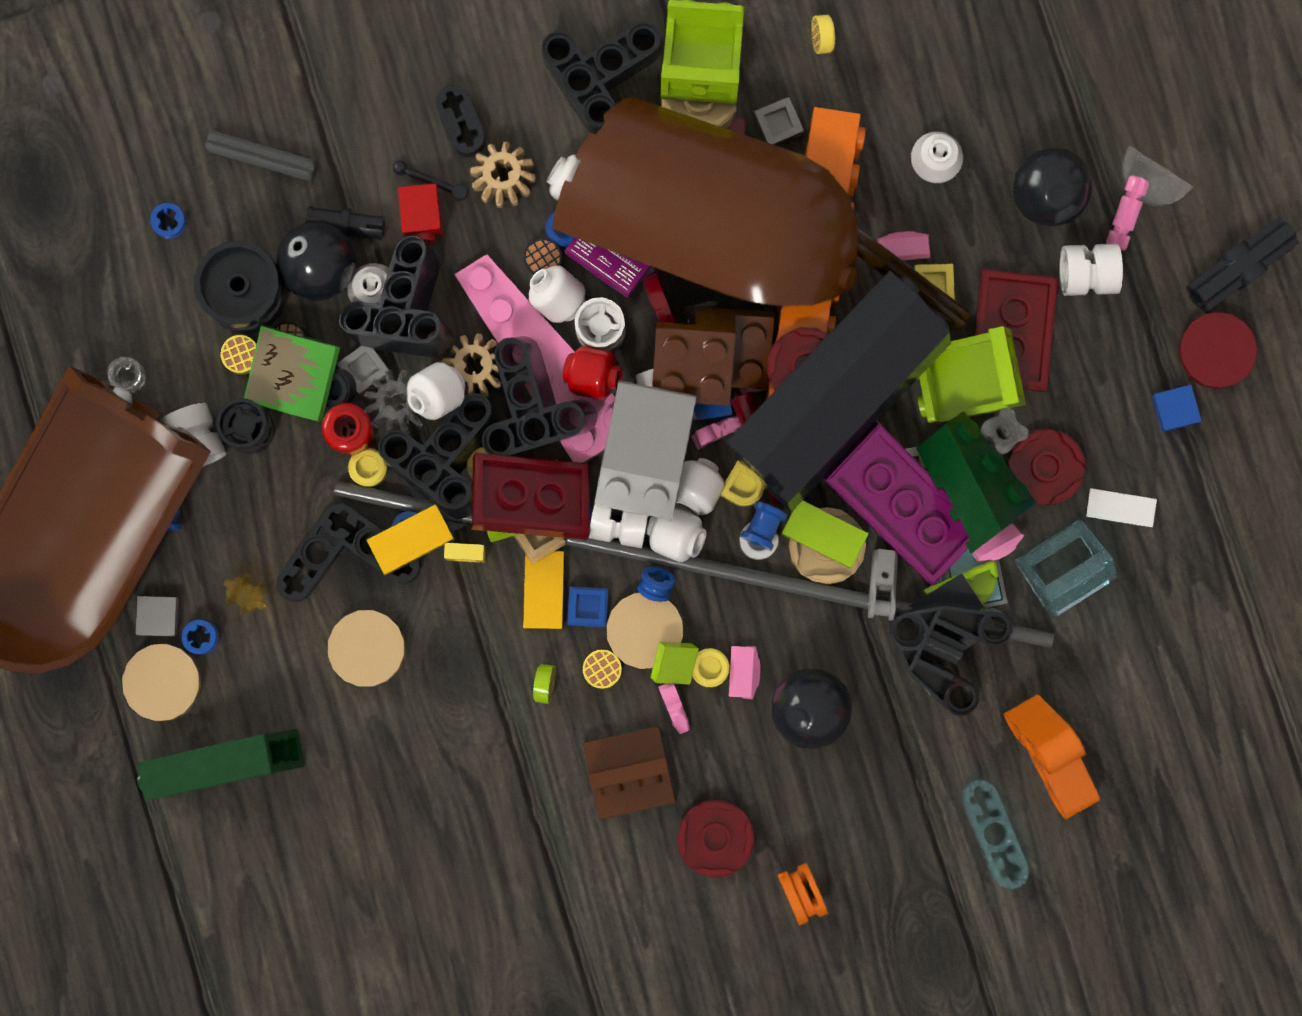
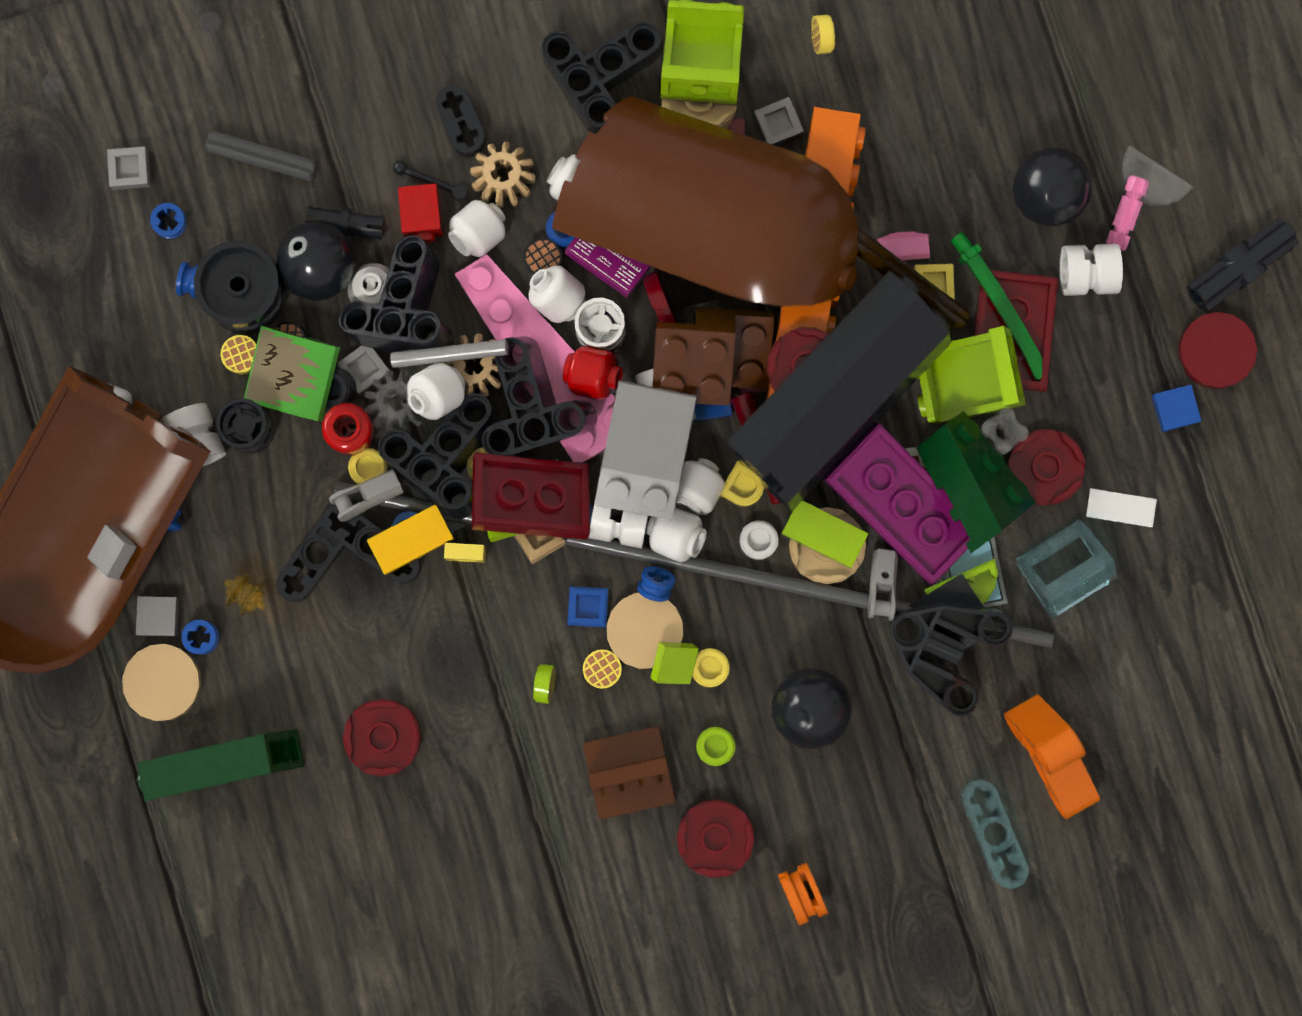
clear bush [107,357,146,393] -> none
tan tile [328,610,405,687] -> none
yellow tile [523,551,564,629] -> none
bright pink piece [658,684,690,734] -> none
bright pink piece [691,415,741,450] -> none
bright pink piece [729,646,761,699] -> none
blue bush [740,501,787,551] -> none
white cone [911,132,963,183] -> none
bright pink piece [972,523,1024,562] -> none
none -> light grey tile [87,524,137,580]
none -> light grey tile [107,146,151,190]
none -> blue bush [176,262,198,299]
none -> light grey bar [329,469,403,522]
none -> dark red tile [343,699,422,777]
none -> light grey bar [390,339,508,368]
none -> white head [448,200,505,257]
none -> lime tile [696,727,735,766]
none -> green sword [950,232,1042,380]

